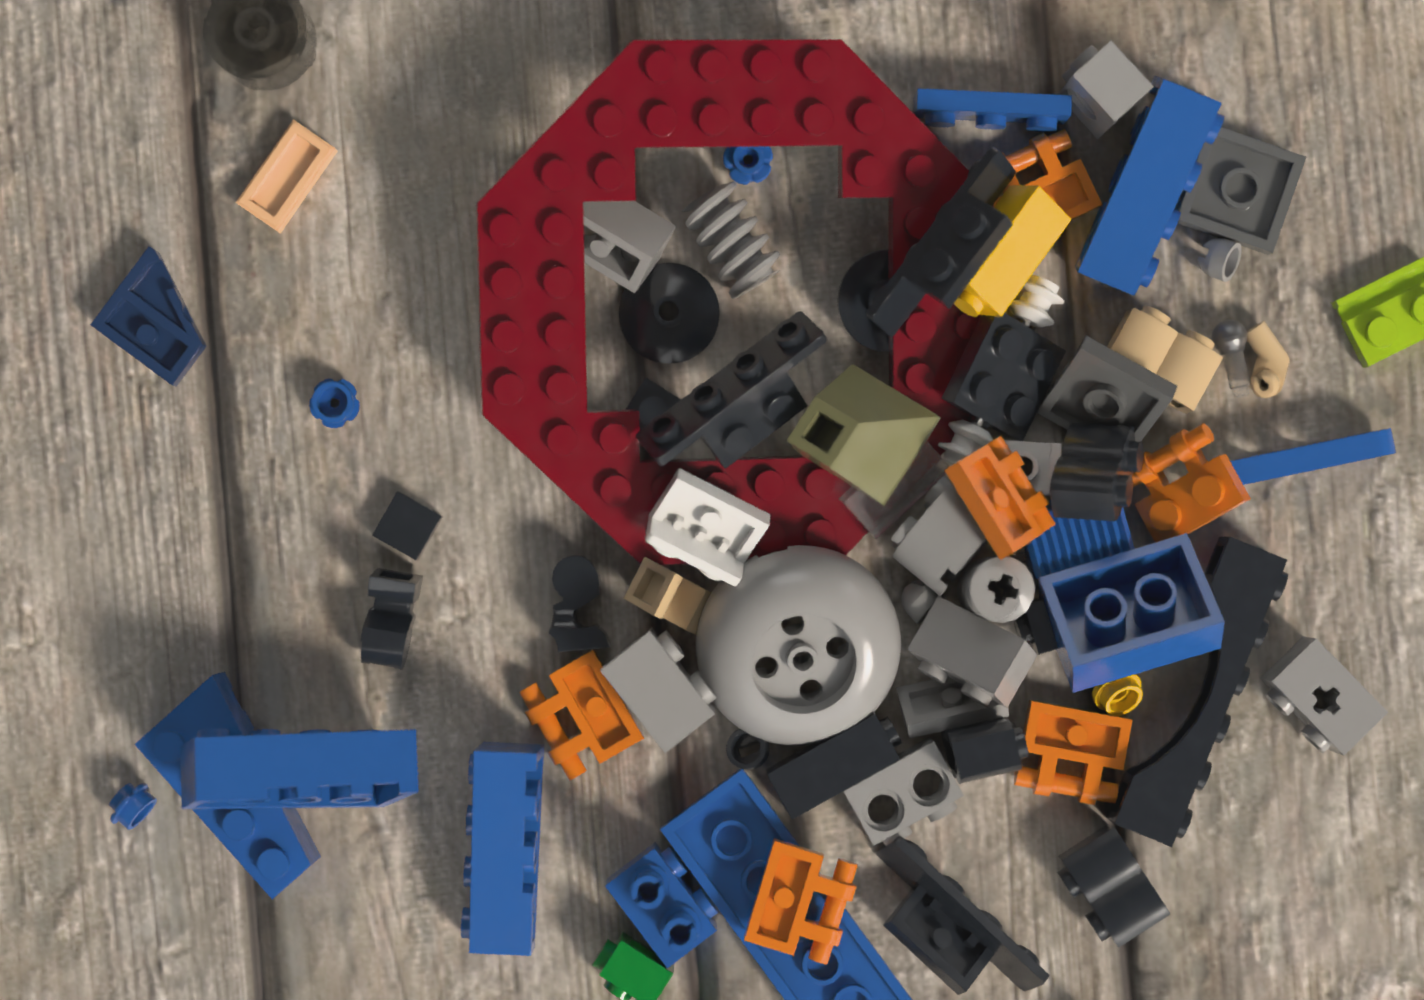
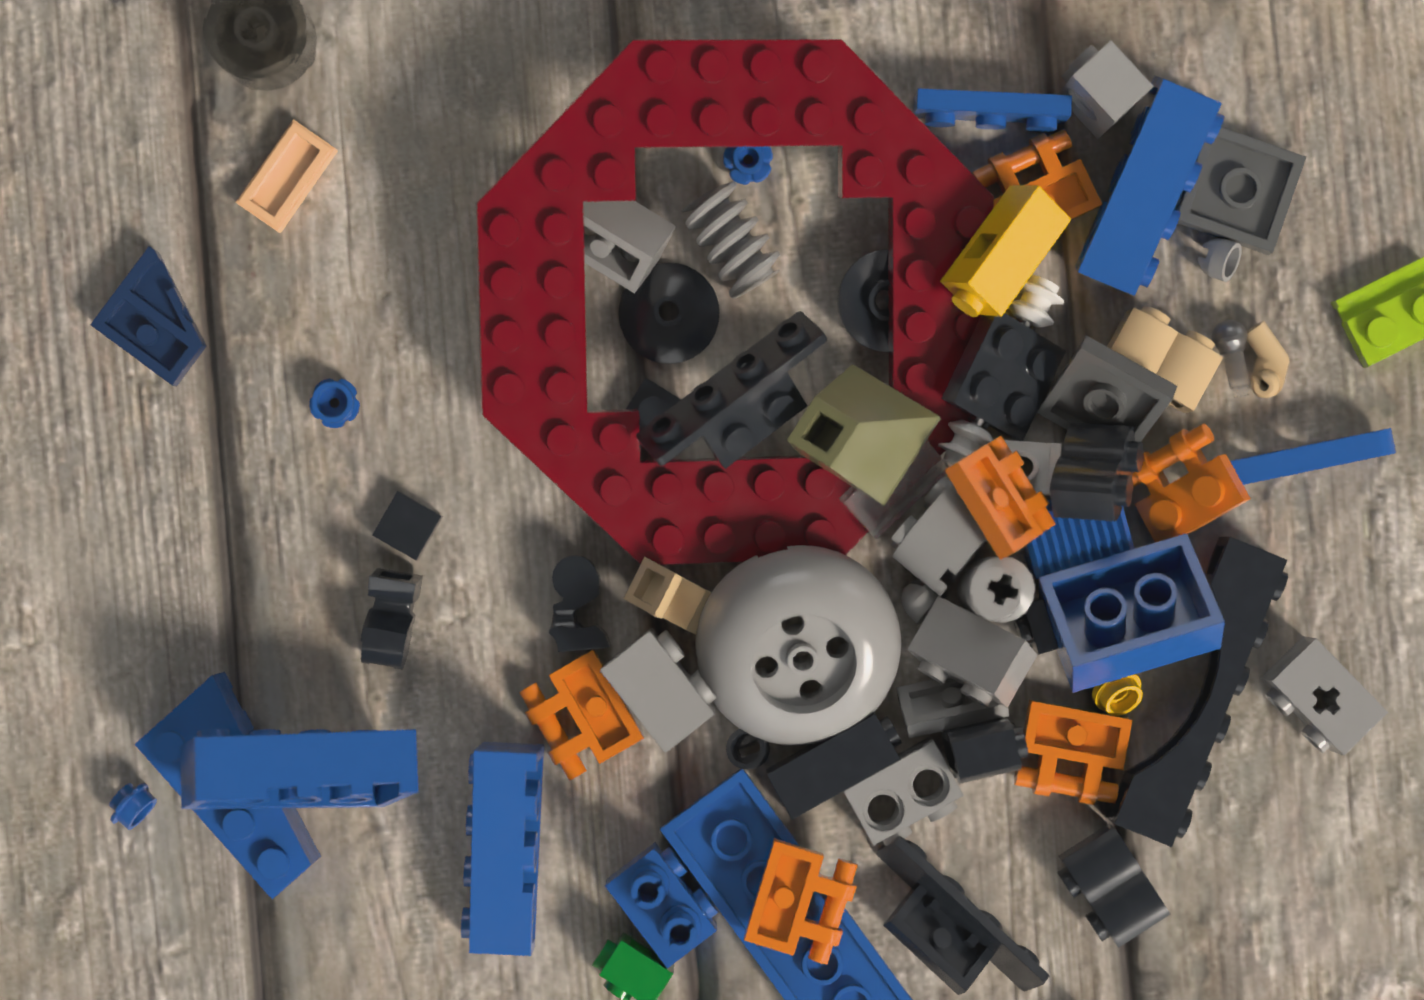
white bracket [645,468,770,586] -> none
black bracket [866,147,1016,337] -> none

